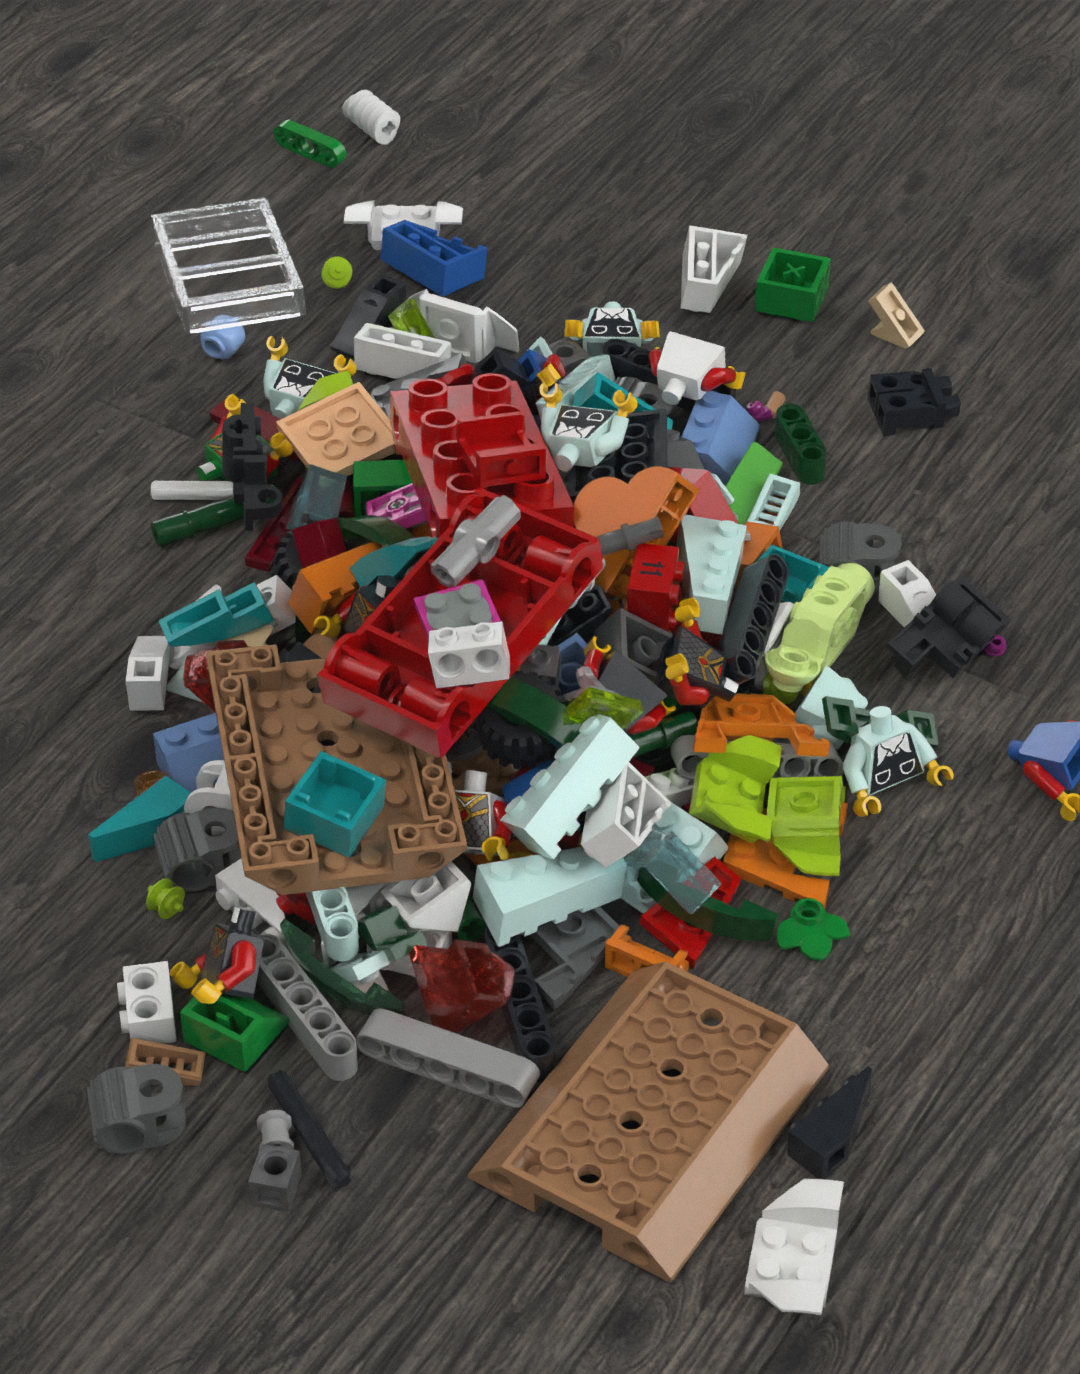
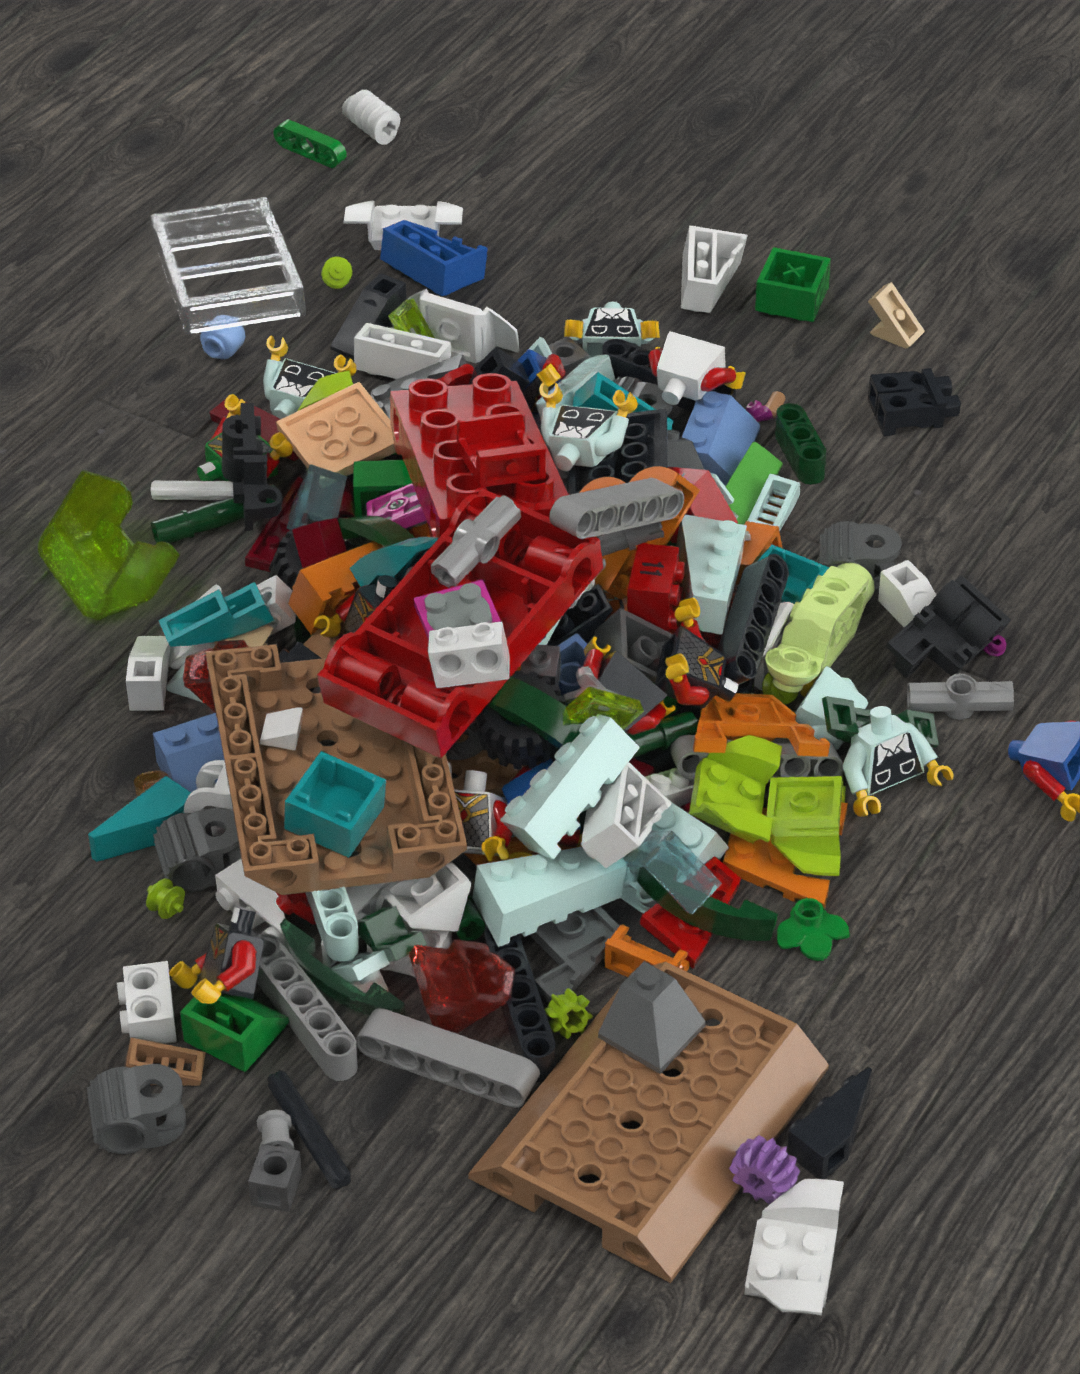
none -> clear neon green windscreen [38,470,180,620]
none -> white slope [260,708,303,750]
none -> lime gear [544,988,593,1039]
none -> light grey beam [549,478,684,539]
none -> dark grey slope [598,961,706,1074]
none -> medium lavender gear [729,1135,800,1204]
none -> light grey piece [907,674,1014,720]

